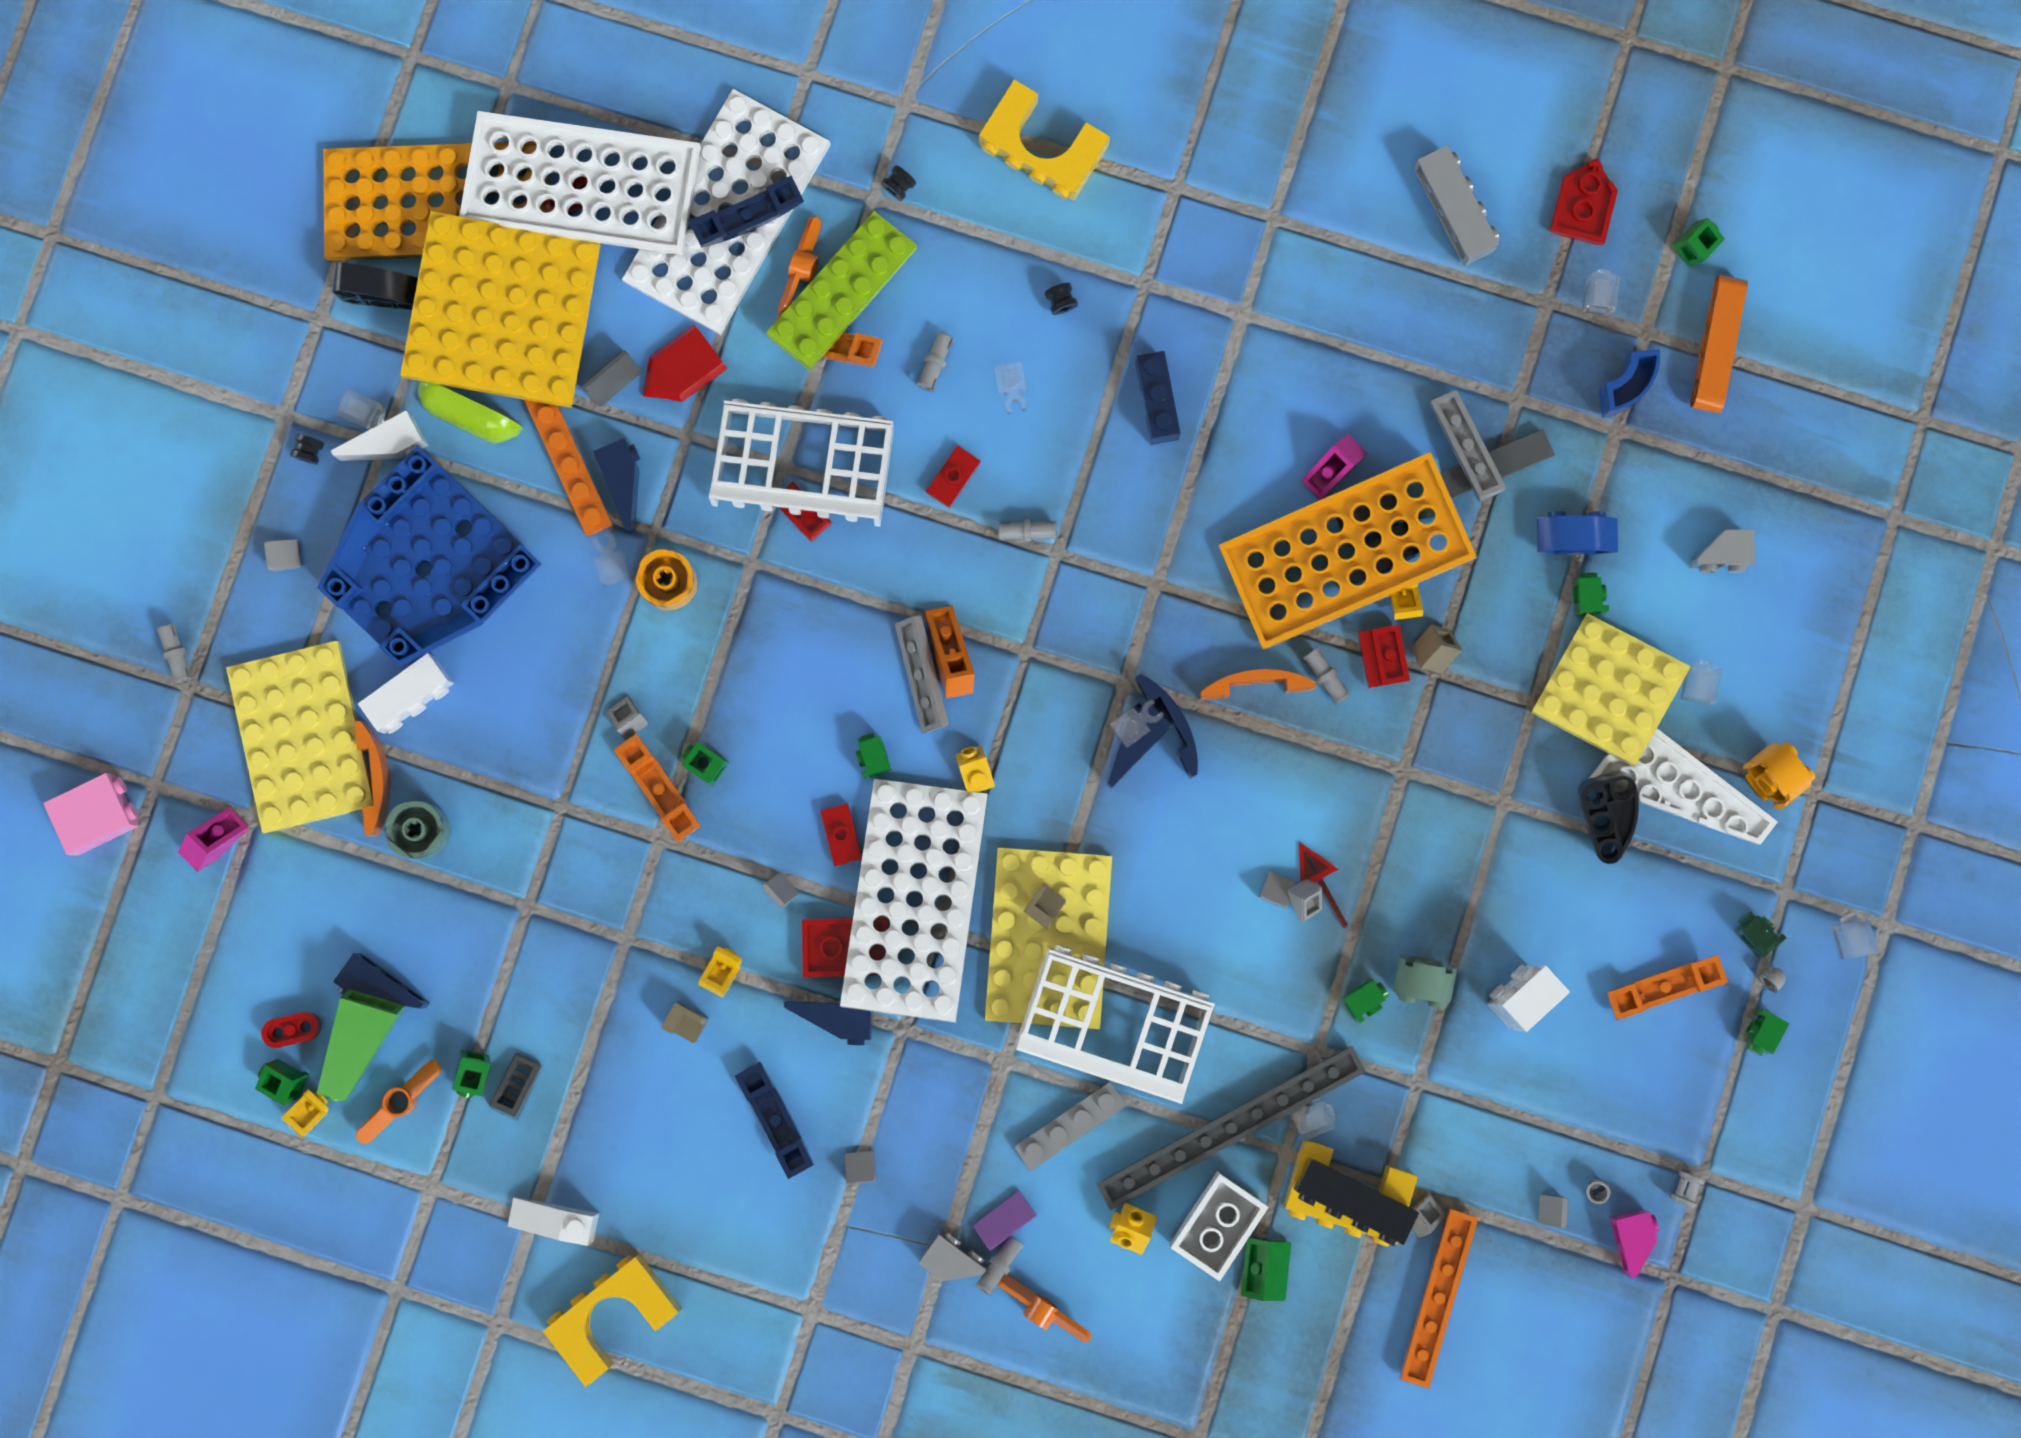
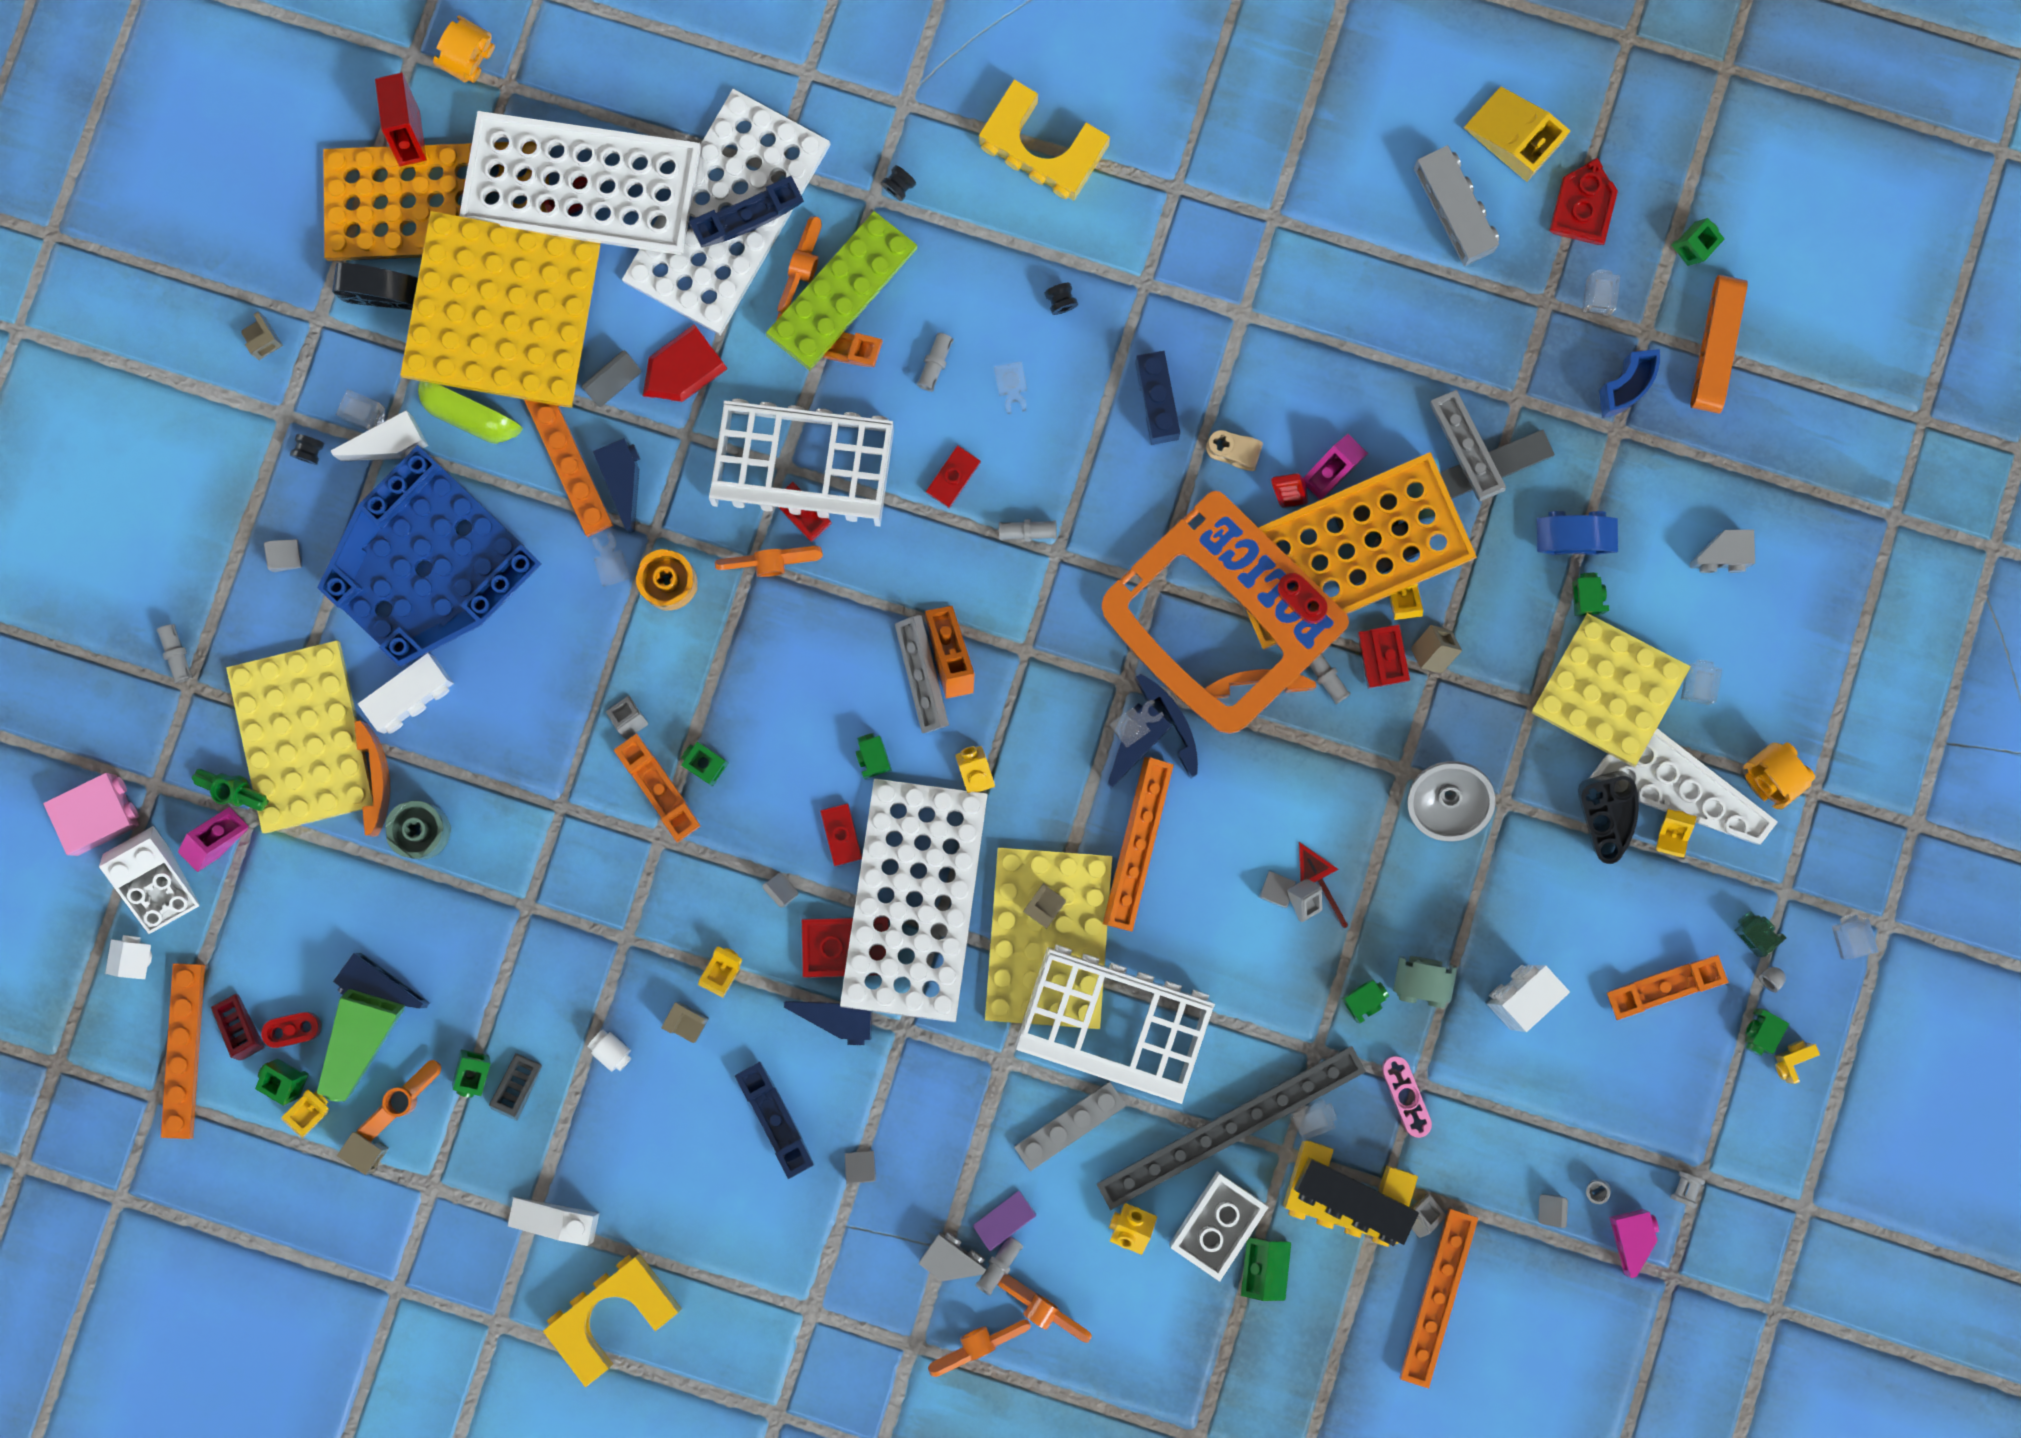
none -> white slope [99,826,200,934]
none -> white brick [105,935,152,979]
none -> orange plate [161,963,205,1139]
none -> green axle [192,769,268,811]
none -> dark red slope [211,994,264,1061]
none -> dark tan panel [241,312,283,360]
none -> dark tan panel [337,1132,389,1175]
none -> red brick [375,72,427,167]
none -> light orange brick [433,15,495,83]
none -> white brick [587,1030,631,1072]
none -> orange piece [715,546,823,577]
none -> orange piece [928,1319,1031,1377]
none -> orange door [1102,491,1349,734]
none -> orange plate [1103,757,1174,932]
none -> tan piece [1206,430,1263,471]
none -> red slope [1271,473,1308,508]
none -> red plate [1278,573,1328,624]
none -> bright pink beam [1381,1056,1432,1138]
none -> light grey dish [1407,761,1495,842]
none -> yellow slope [1464,86,1571,182]
none -> yellow bracket [1656,809,1697,858]
none -> yellow bracket [1775,1040,1820,1084]

